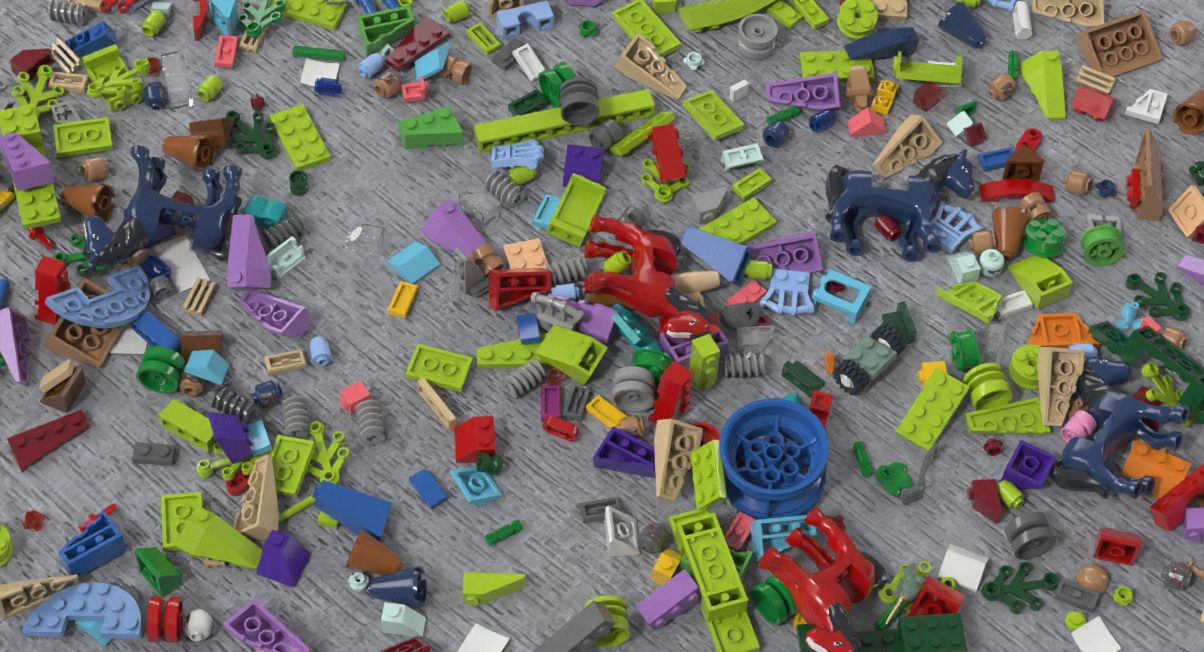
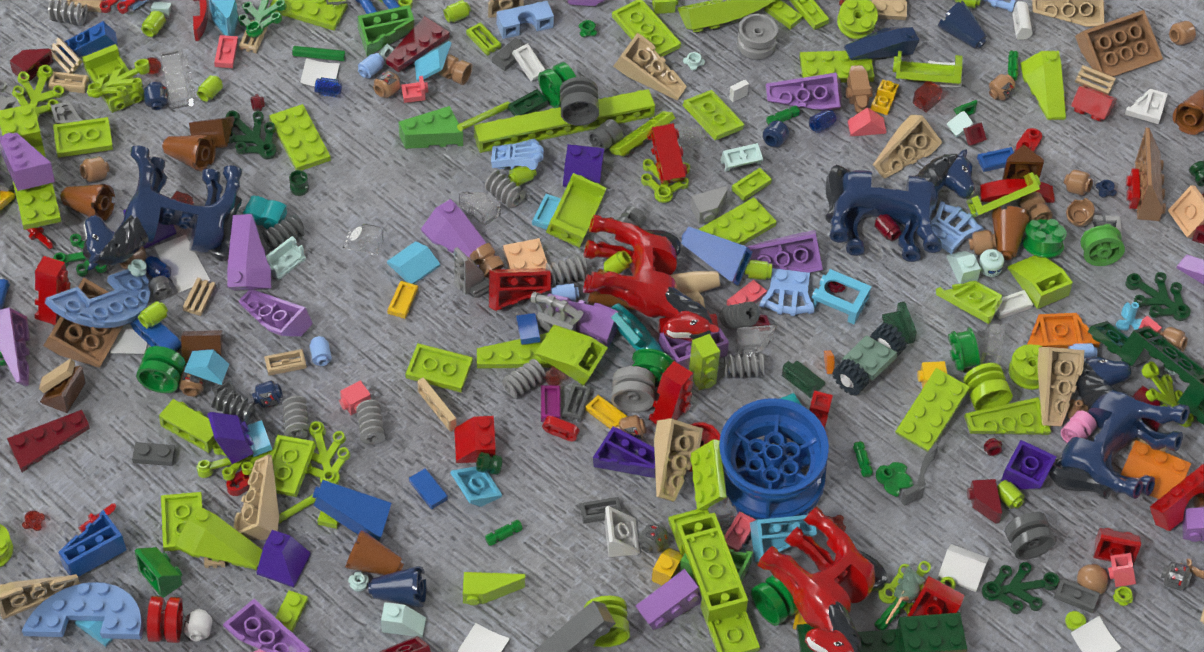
none -> light aqua plate [128,259,146,277]
none -> lime brick [138,301,168,329]
none -> lime plate [275,590,308,633]
none -> lime bar [457,101,510,131]
none -> lime panel [966,172,1041,218]
none -> medium nougat hair [1066,198,1095,227]
none -> coral brick [1108,553,1136,587]

